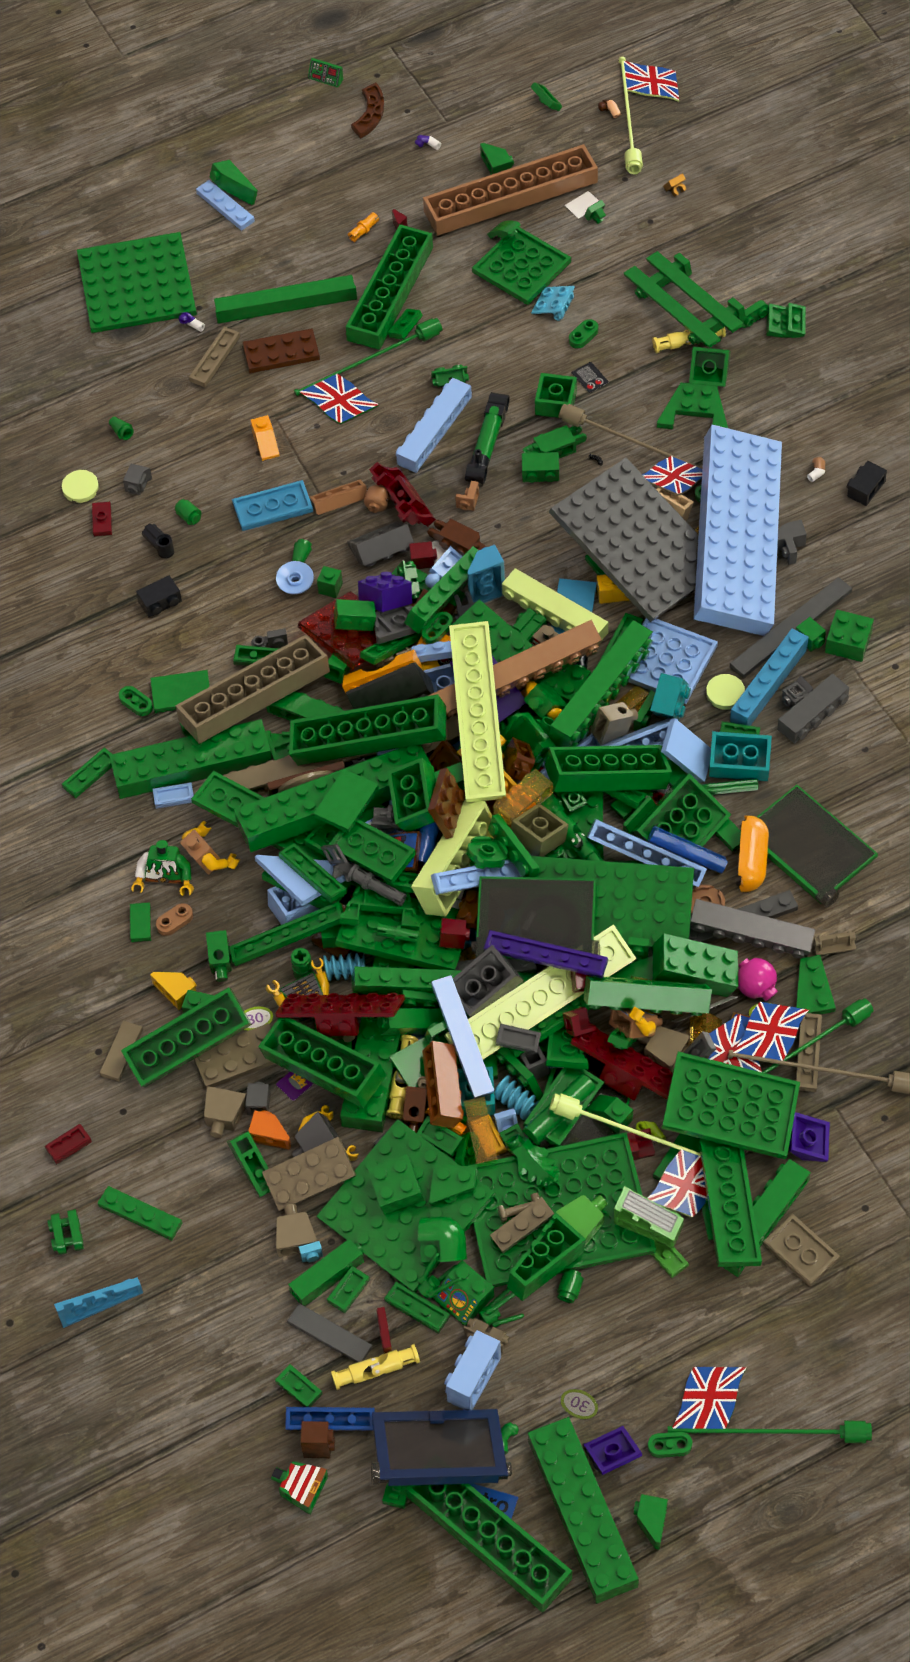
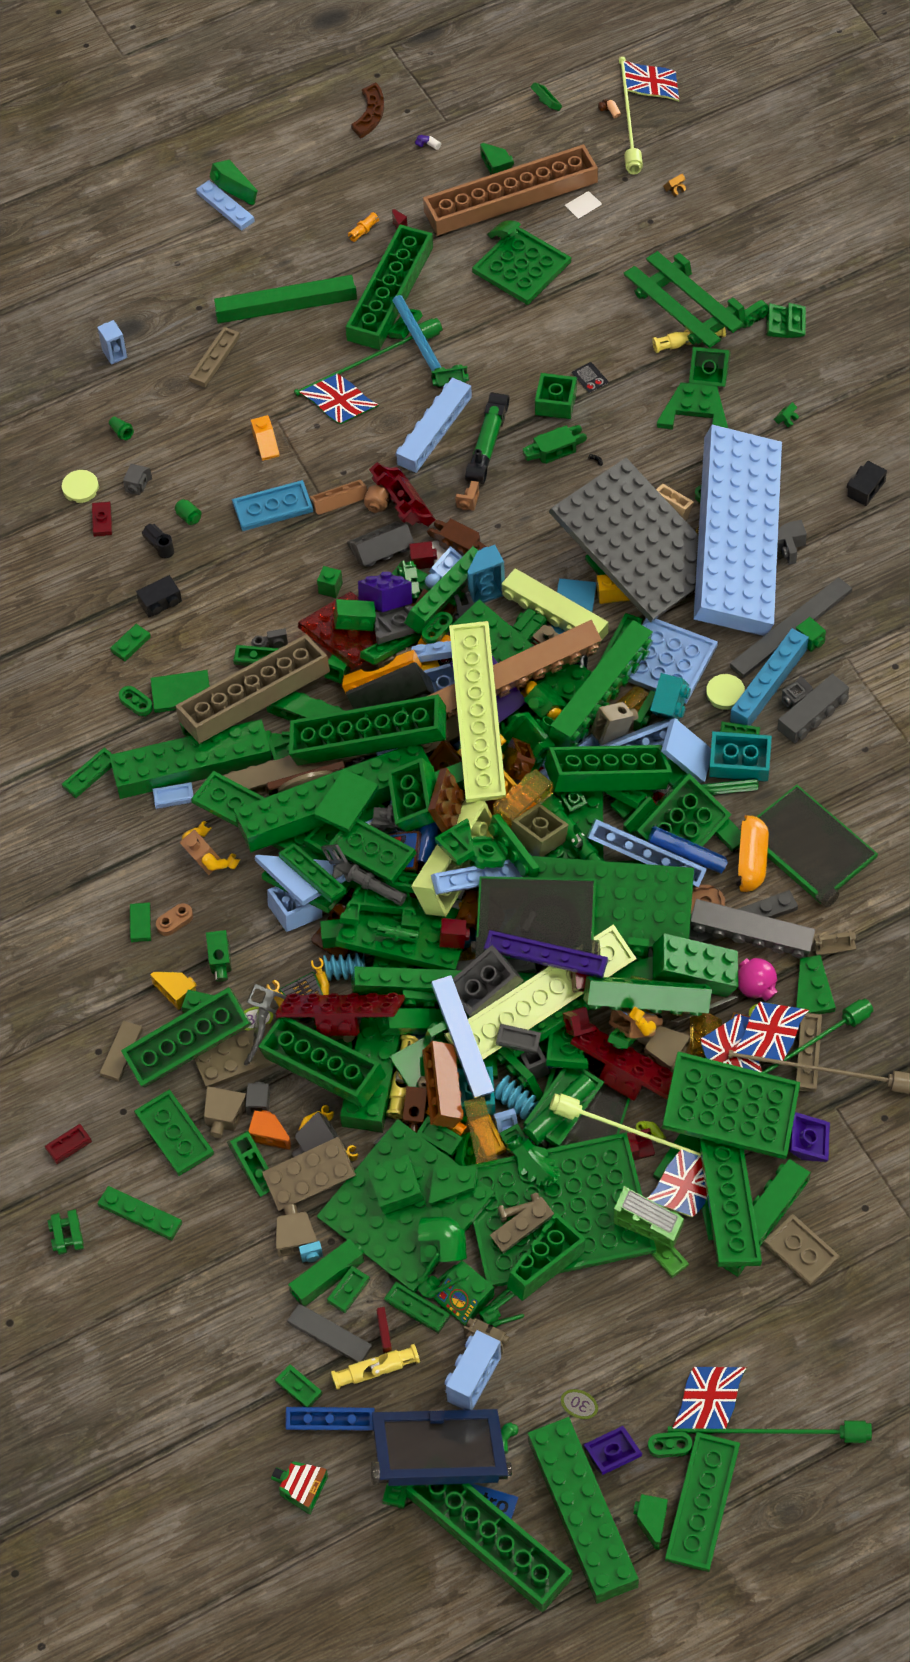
dark azure wing [54,1277,143,1328] -> none
green plate [77,232,197,333] -> none
torso [131,840,194,896] -> none
arm [179,312,205,332] -> none
green plate [229,901,344,966] -> none
reddish brown plate [243,328,320,373] -> none
light blue dish [276,561,314,594] -> none
dark purple sticker [276,1071,314,1101] -> none
green piece [291,948,313,980] -> none
green cone [292,539,312,563] -> none
reddish brown brick [300,1421,335,1458] -> none
slope [308,58,343,87] -> none
green brick [522,452,559,483] -> none
medium azure hinge [531,286,575,321] -> none
bright green torso [556,1195,608,1246] -> none
green brick [557,1269,584,1303] -> none
flag [559,404,703,496] -> none
green plate [569,319,598,349] -> none
green tile [584,200,606,224] -> none
green slope [587,1094,633,1134] -> none
dark grey plate [683,1032,716,1059] -> none
arm [807,457,825,482] -> none
green brick [825,610,874,662] -> none
none -> light blue brick [97,320,127,365]
none -> green plate [110,624,151,662]
none -> green plate [134,1089,214,1176]
none -> dark grey piece [244,983,287,1066]
none -> dark azure axle [393,295,441,371]
none -> green wing [435,818,475,866]
none -> green plate [665,1432,740,1572]
none -> green tile [774,402,799,427]

